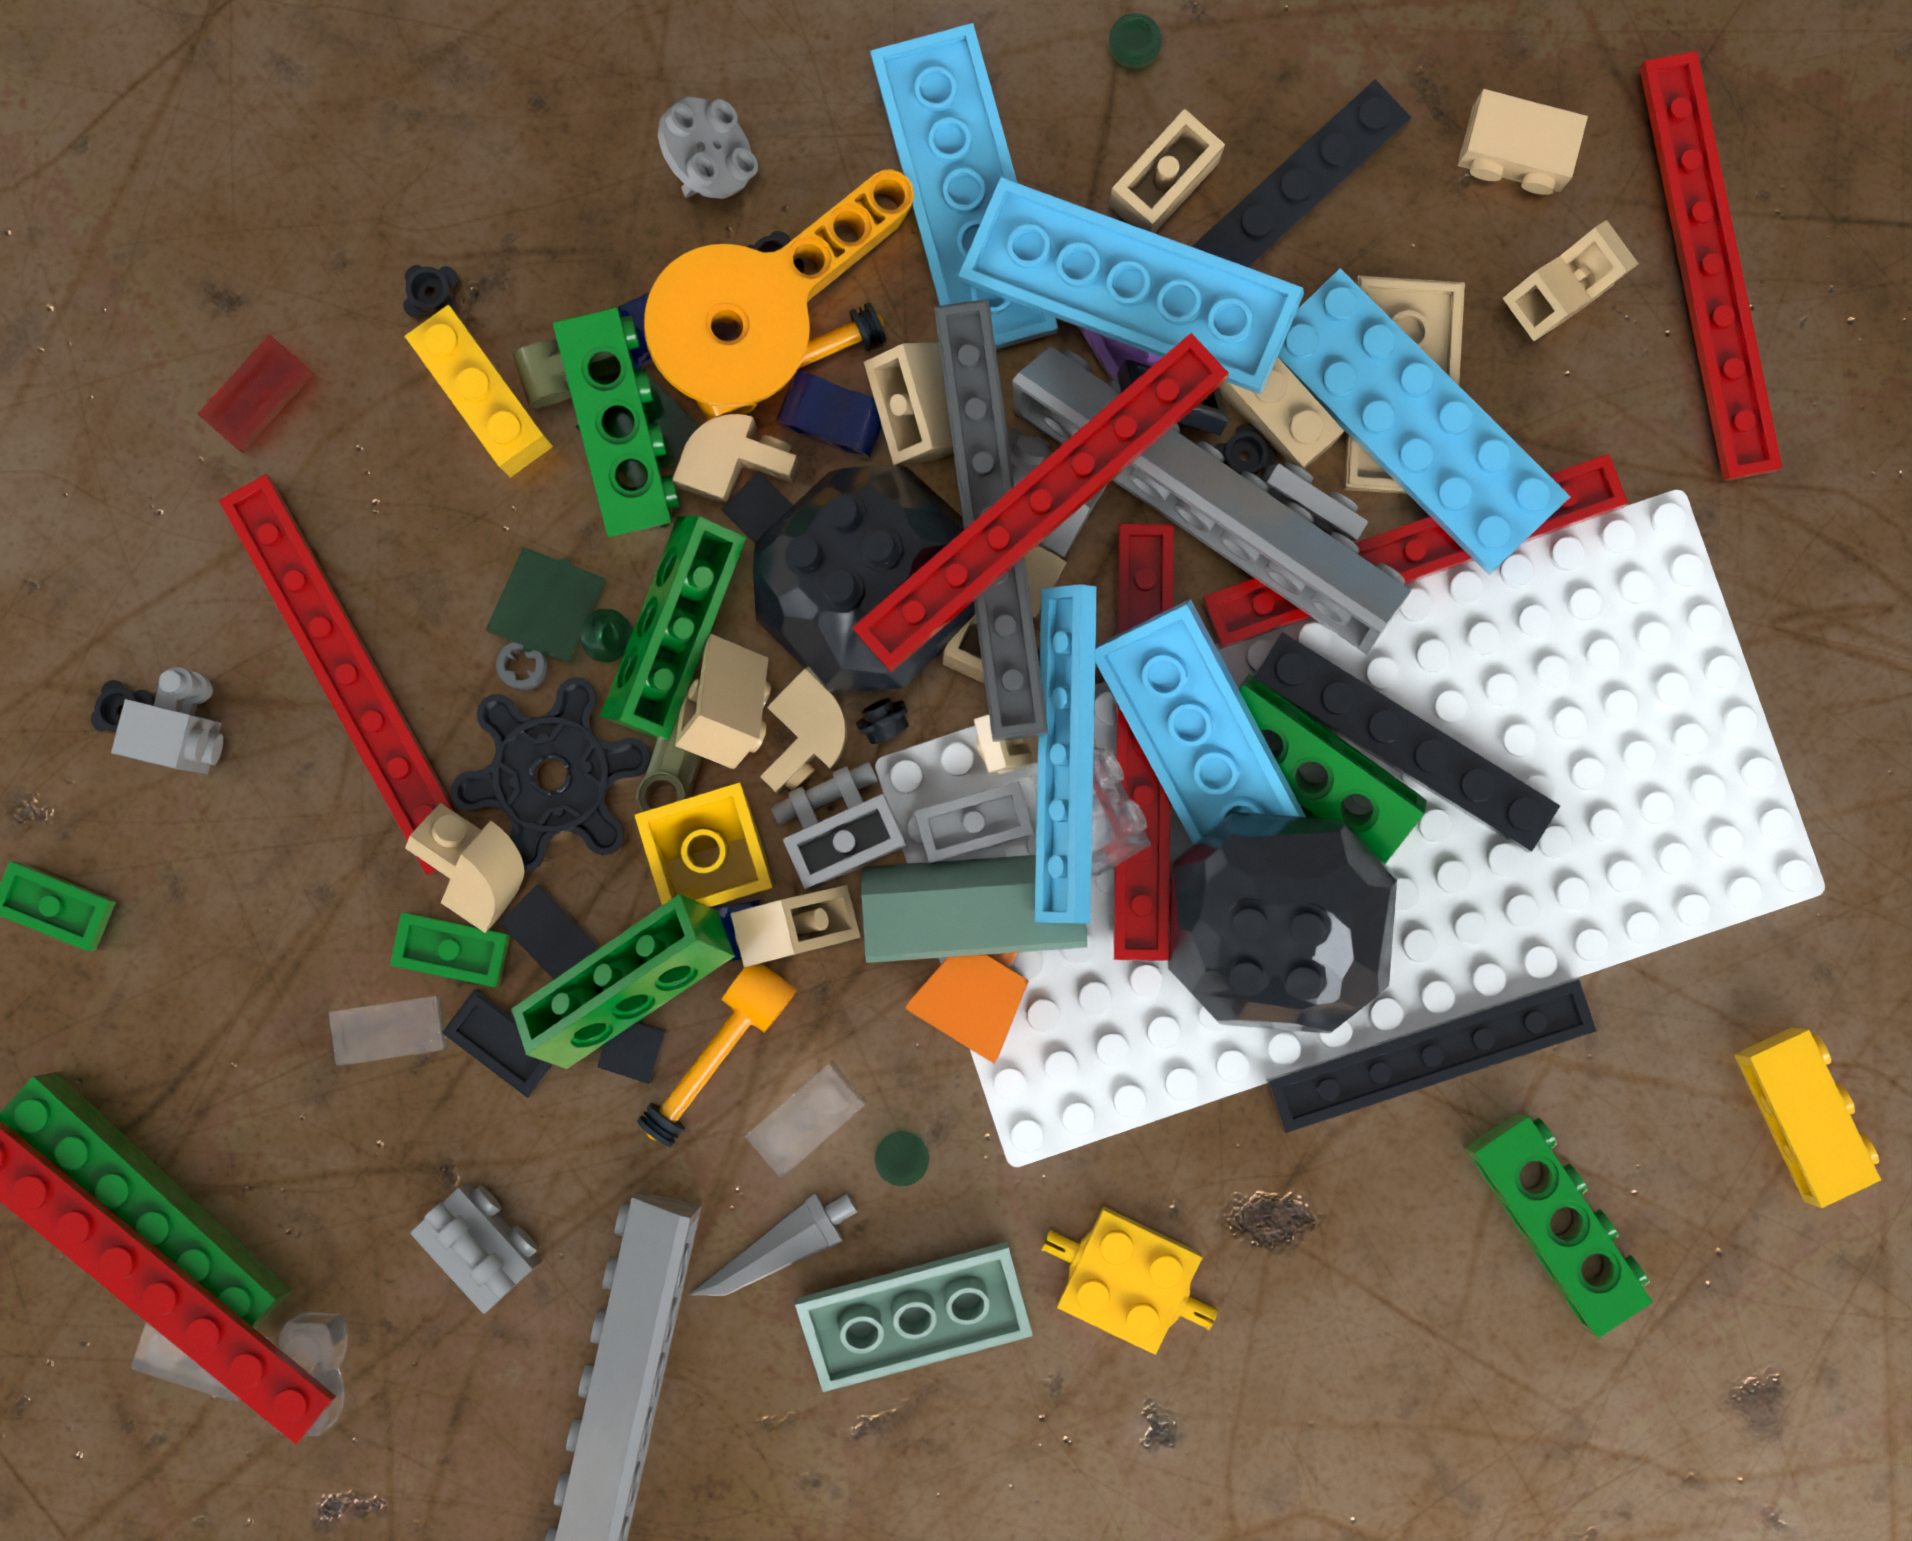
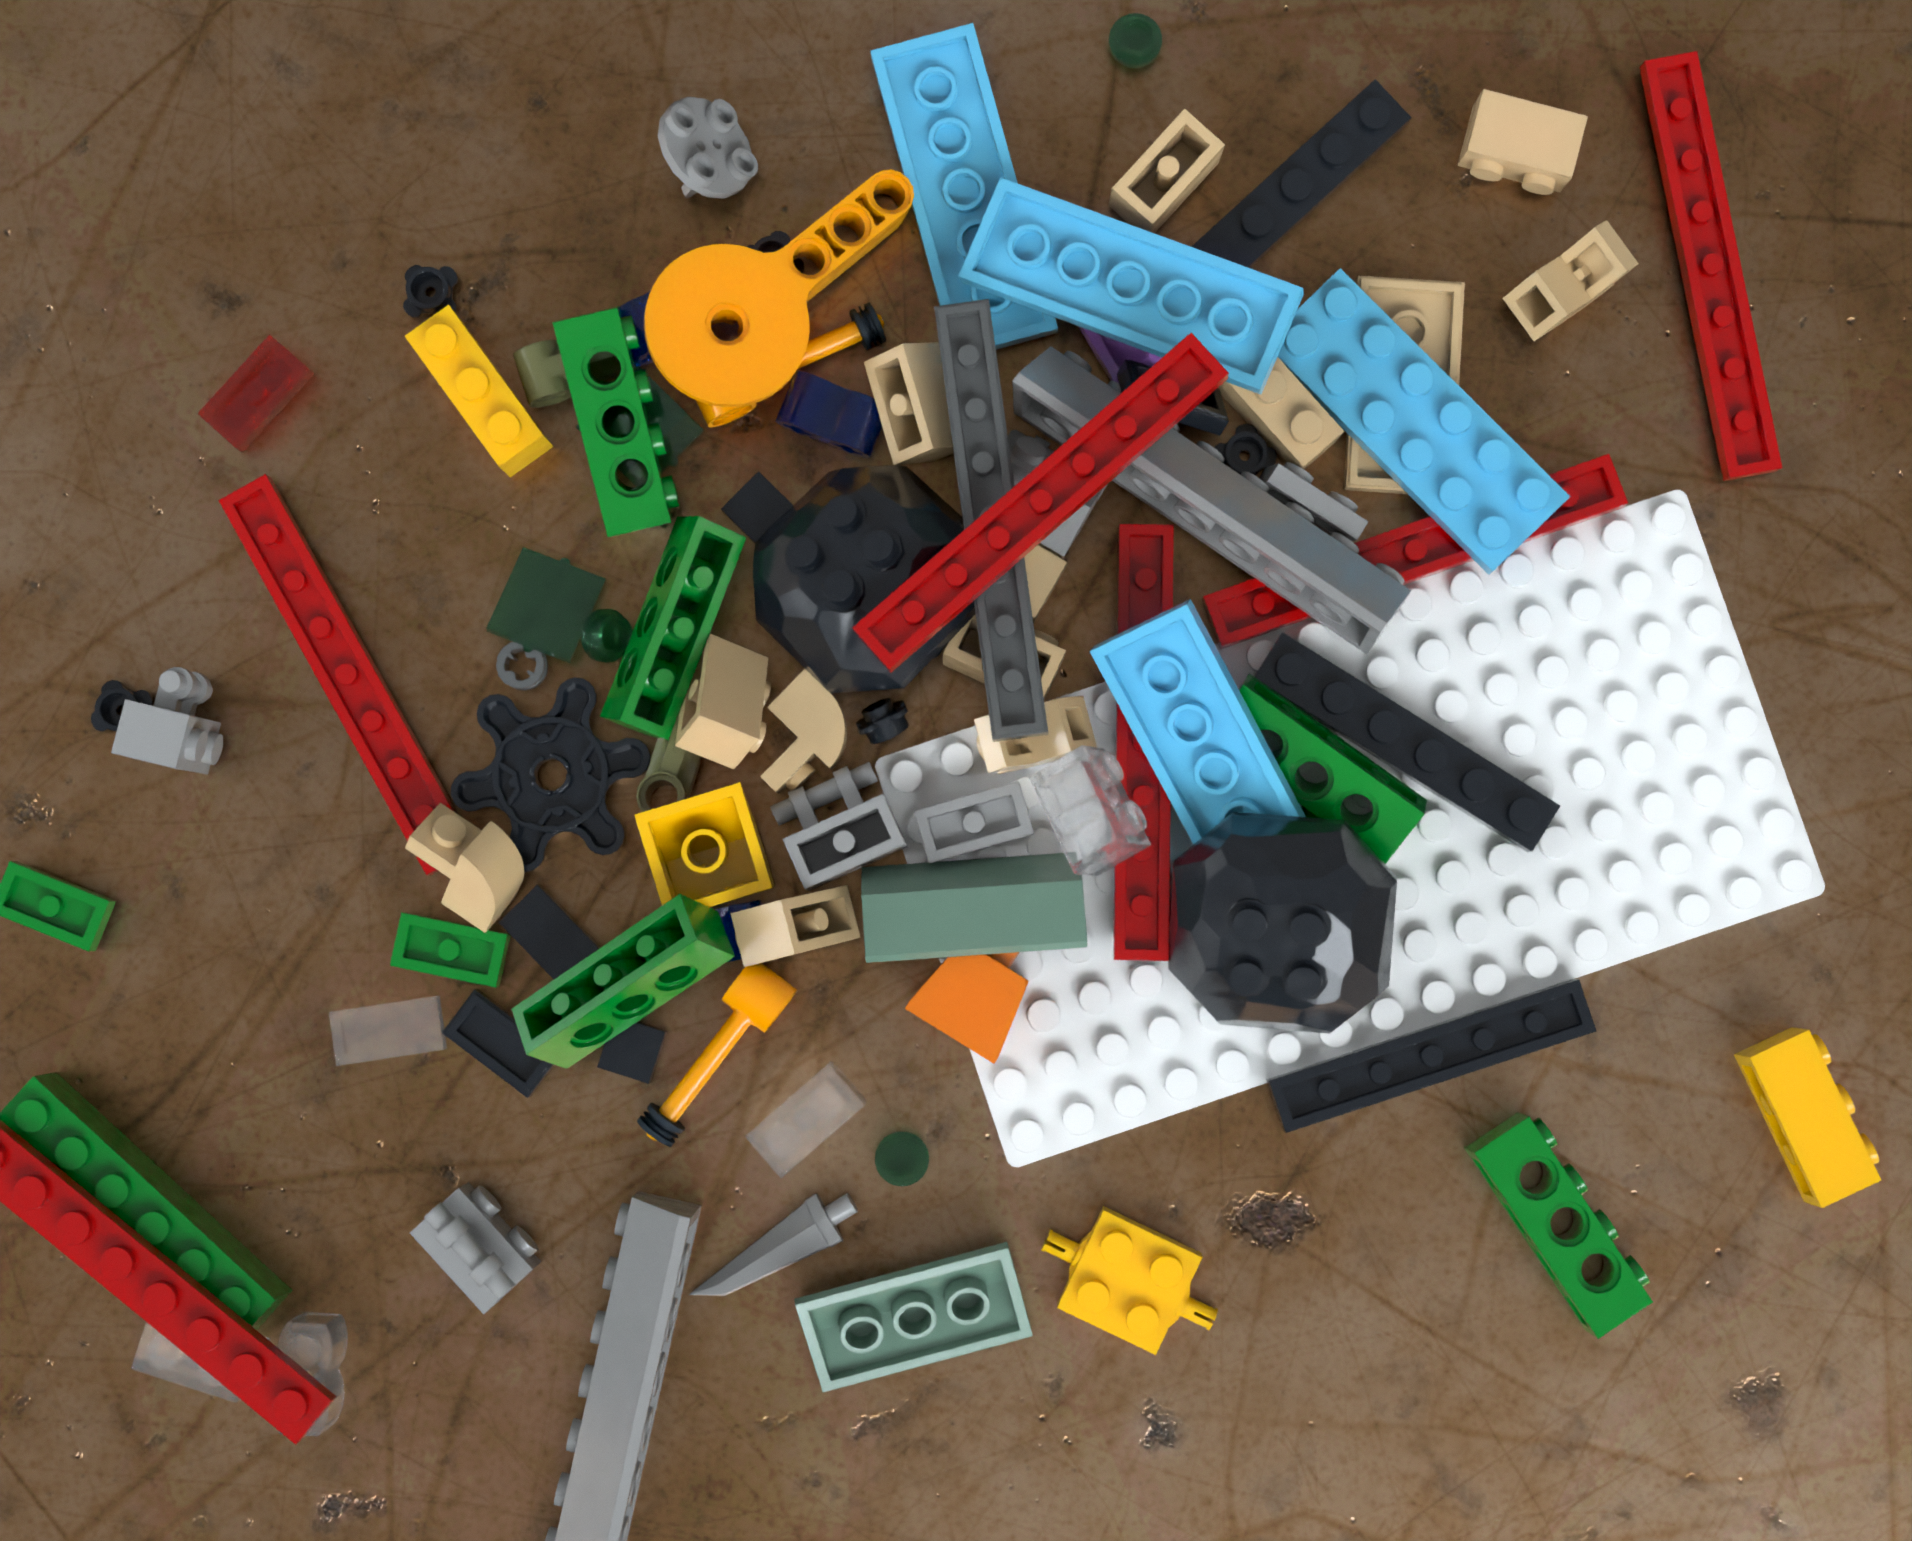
tan brick [673,414,800,505] -> none
medium azure plate [1035,584,1097,924] -> none

